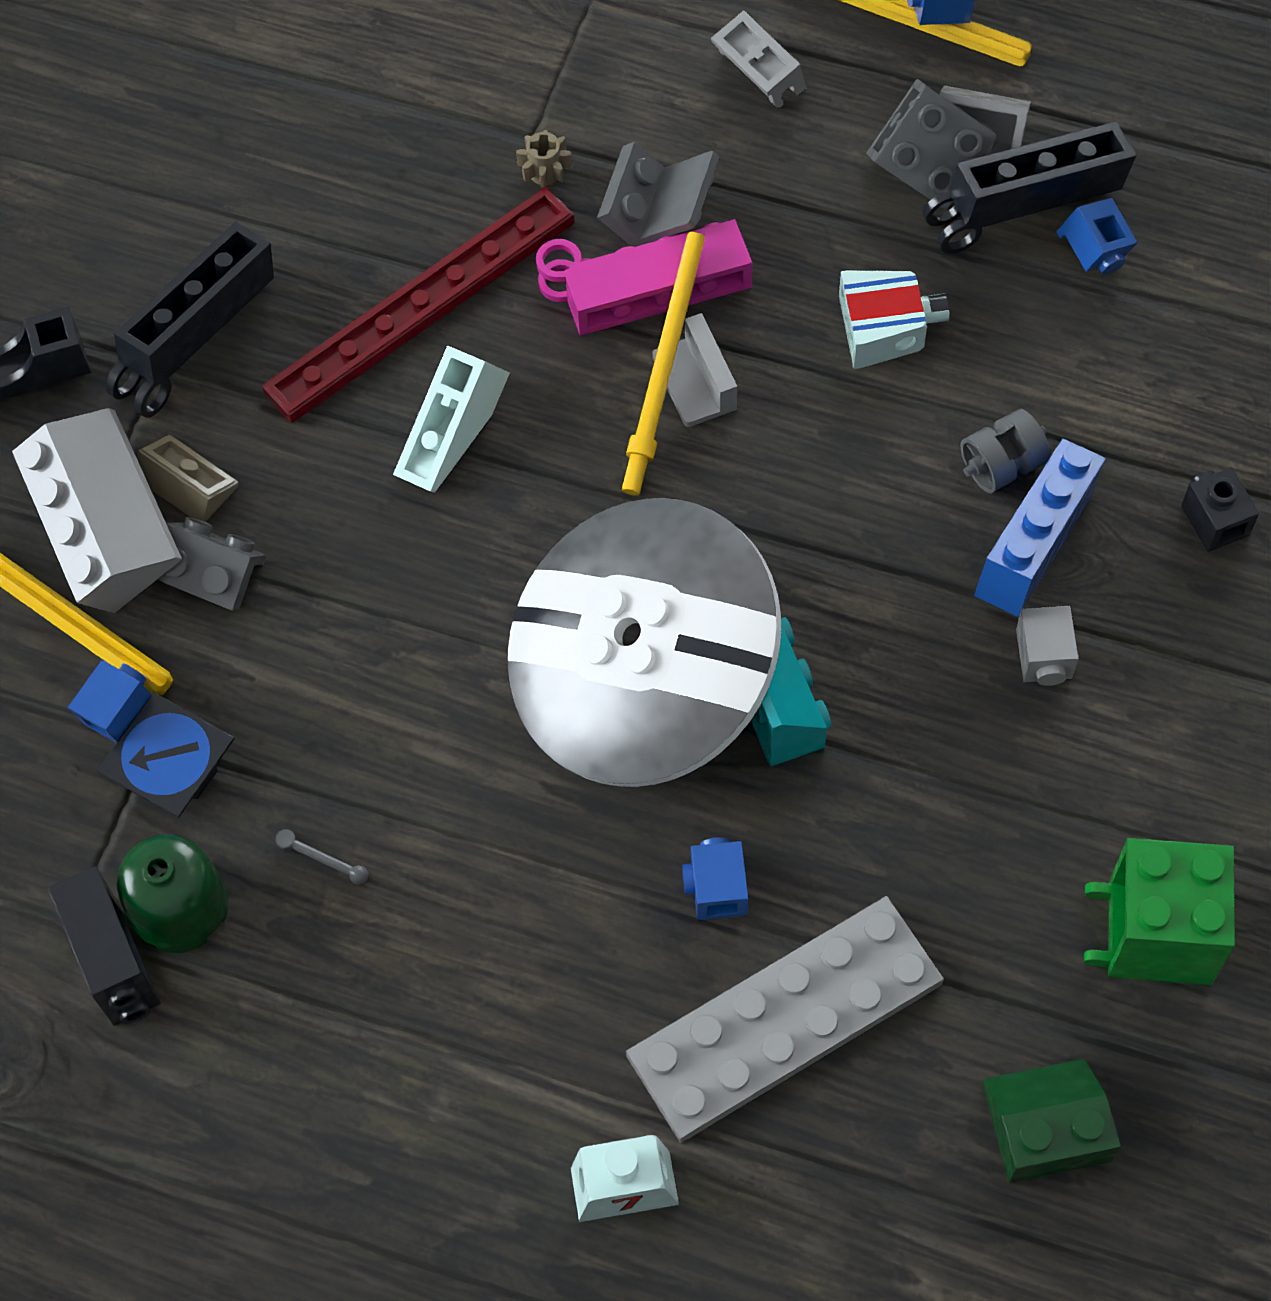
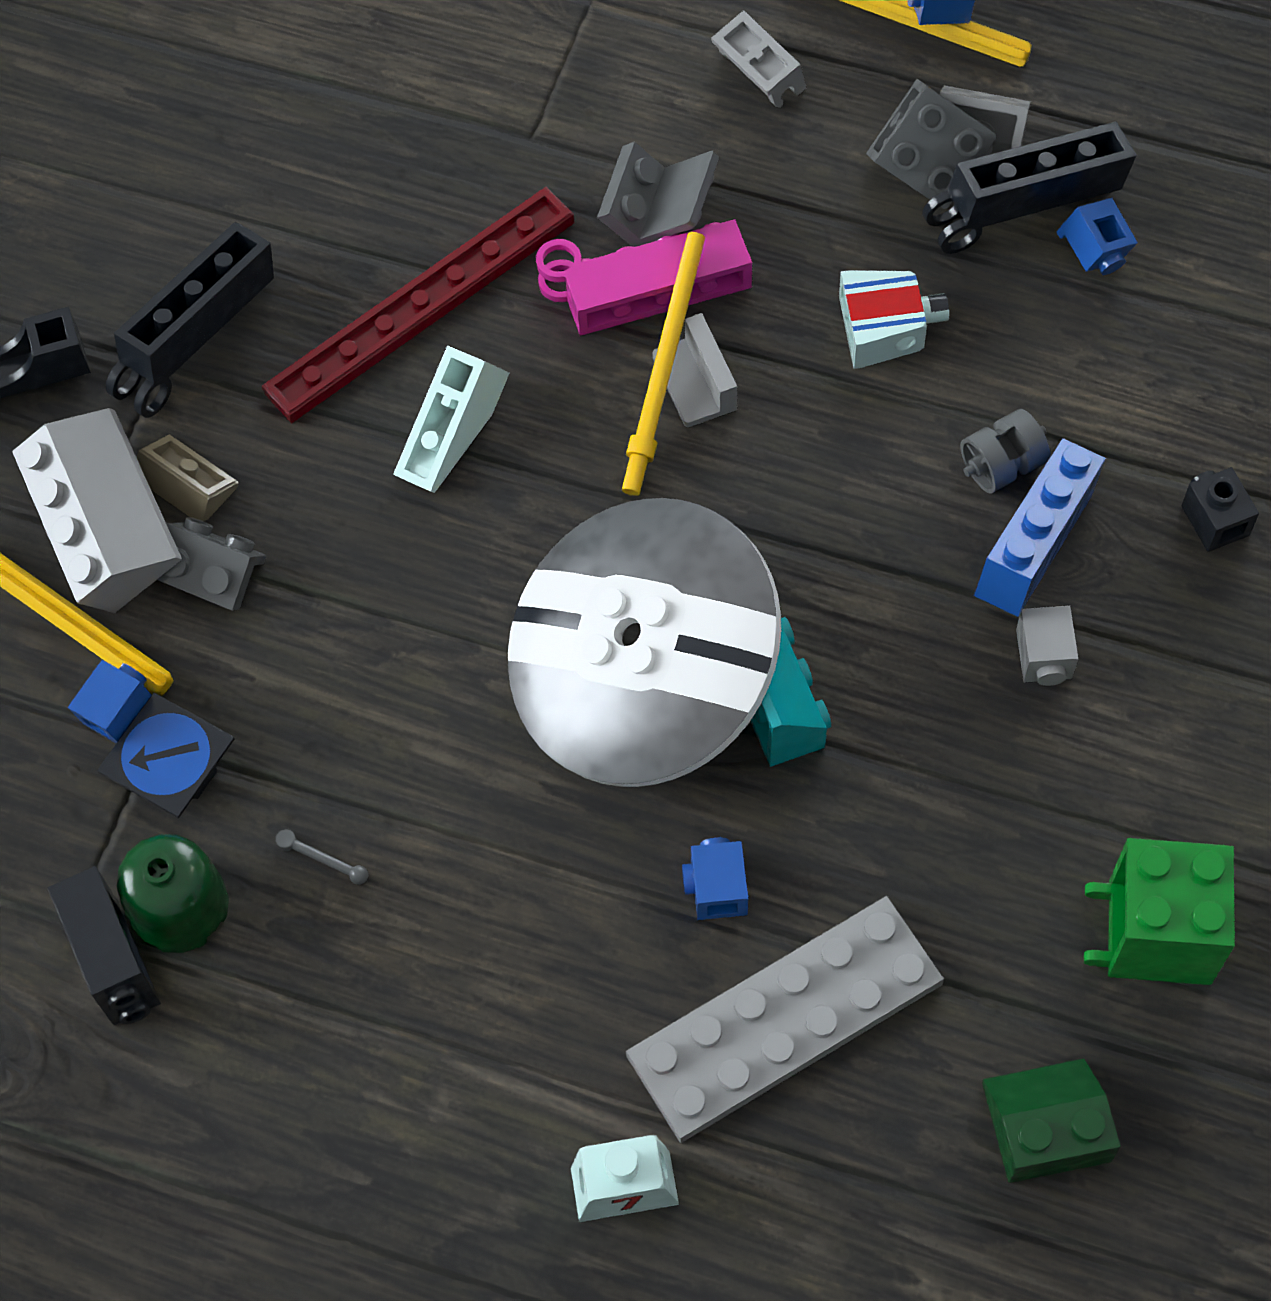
dark tan gear [516,130,572,188] -> none

